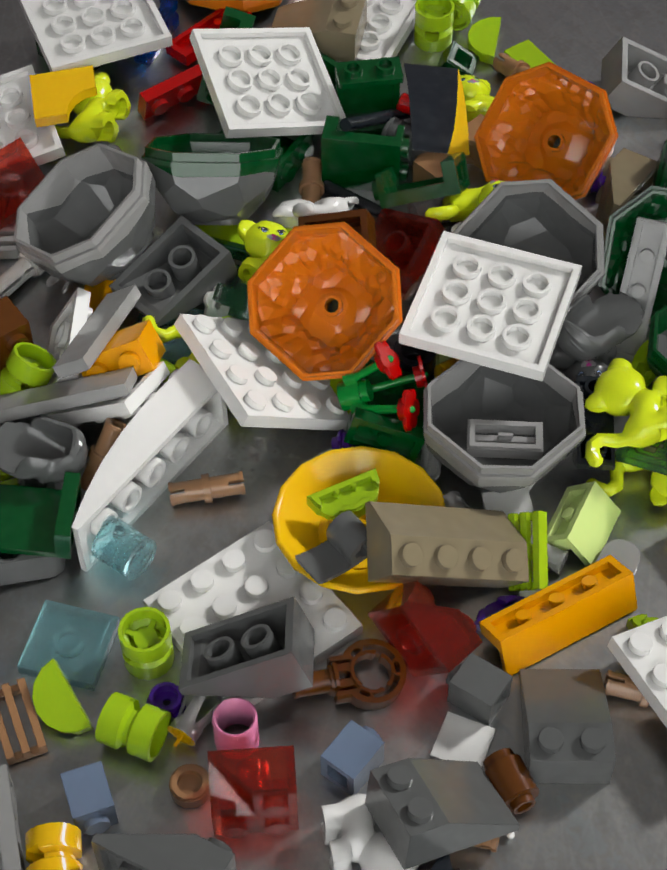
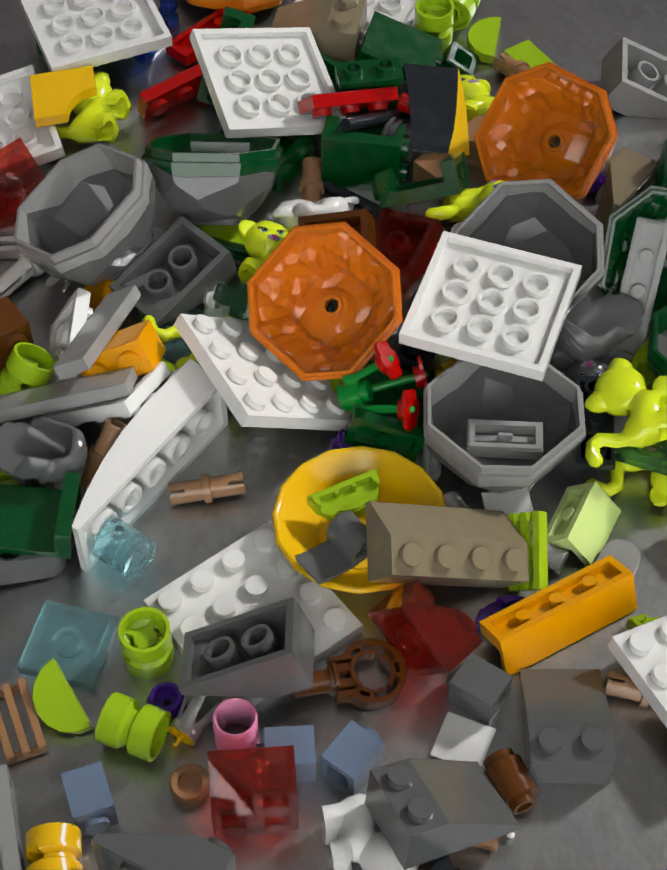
none -> sand blue brick [256,725,316,784]
none -> red plate [297,86,399,119]
none -> dark green panel [355,11,444,81]

